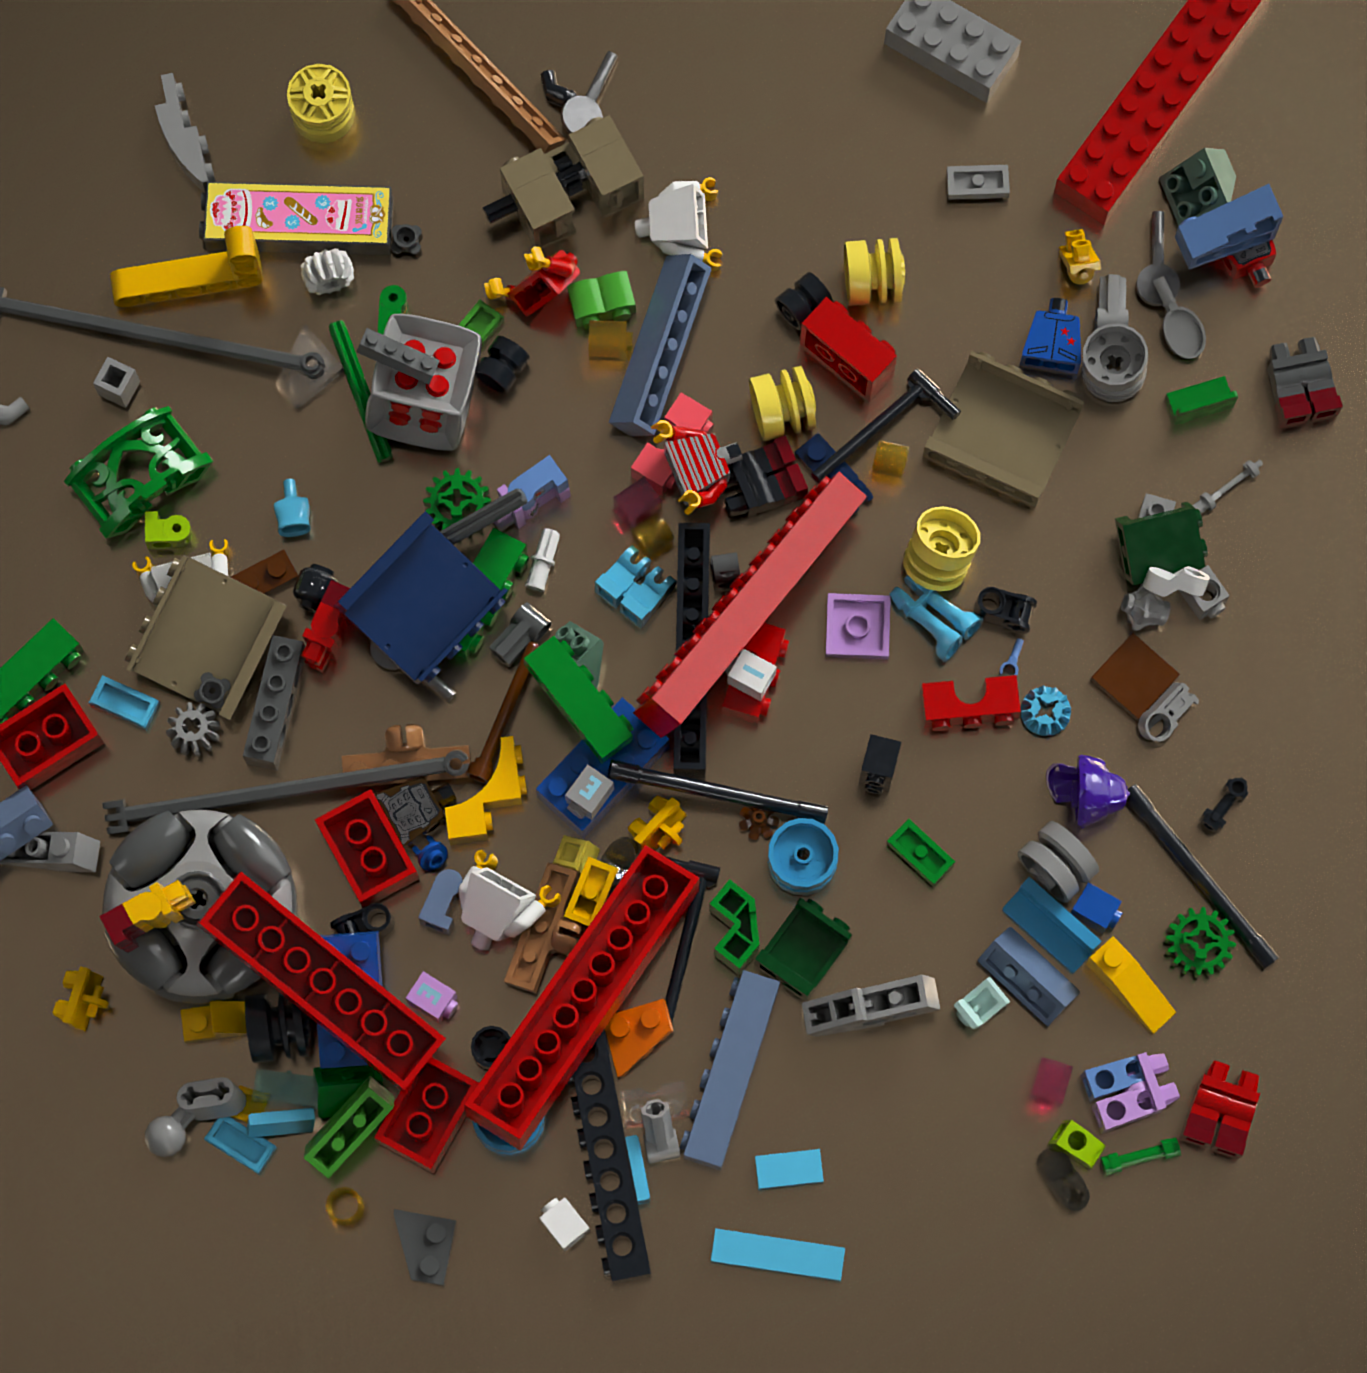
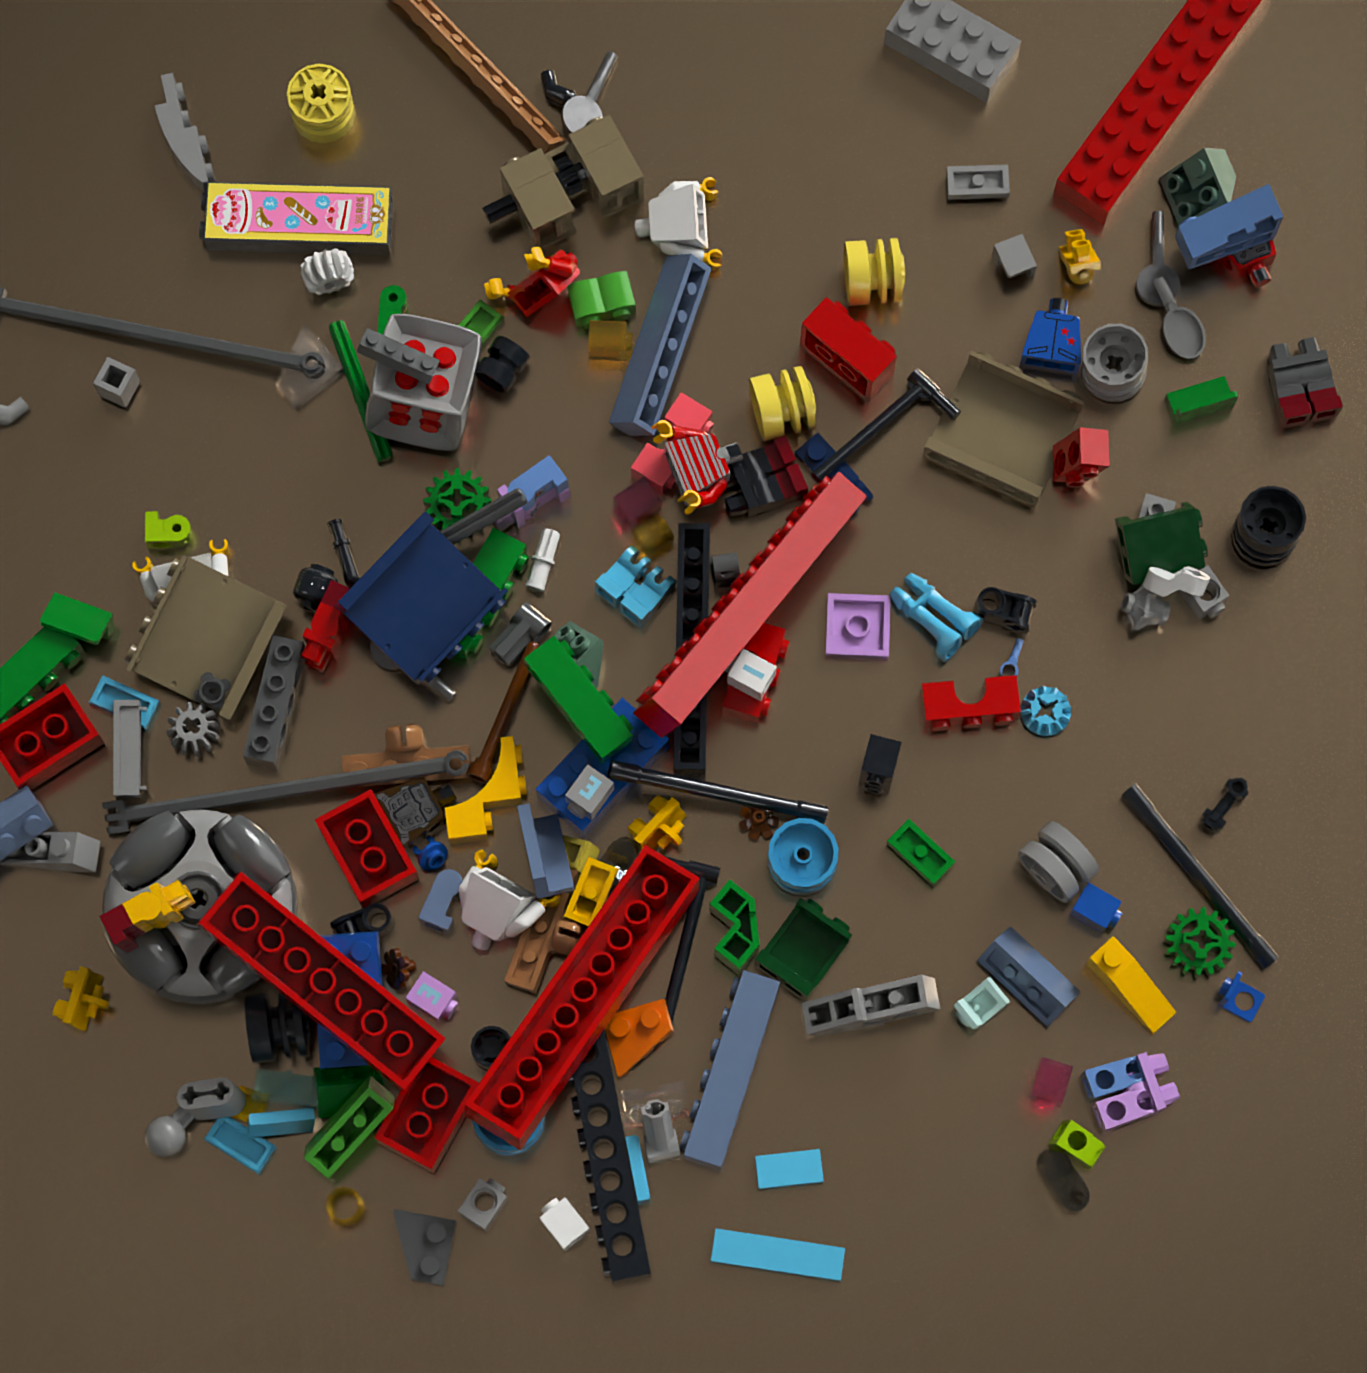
green fence [64,406,214,539] -> none
yellow beam [110,226,263,307] -> none
yellow slope [180,1001,247,1043] -> none
reddish brown plate [231,549,298,596] -> none
medium azure piece [274,479,311,537] -> none
dark grey plate [391,224,422,255] -> none
black wheel [775,272,833,330] -> none
clear yellow piece [872,440,909,479] -> none
light yellow wheel [903,506,980,592] -> none
dark azure panel [1002,877,1102,973] -> none
dark purple head [1046,755,1130,829] -> none
reddish brown tile [1090,633,1180,721] -> none
light grey piece [1095,274,1129,330] -> none
green bar [1100,1137,1181,1176] -> none
light grey piece [1138,682,1199,742] -> none
red hips [1179,1060,1260,1159] -> none
light grey piece [1192,459,1263,514] -> none
none -> green panel [40,592,113,645]
none -> light grey container [113,700,147,798]
none -> black piece [327,519,360,587]
none -> reddish brown plant [381,948,416,990]
none -> light grey brick [458,1178,508,1233]
none -> sand blue panel [517,803,575,899]
none -> light grey panel [992,234,1037,278]
none -> red brick [1053,427,1110,487]
none -> blue bracket [1218,971,1265,1022]
none -> black wheel [1232,486,1307,566]

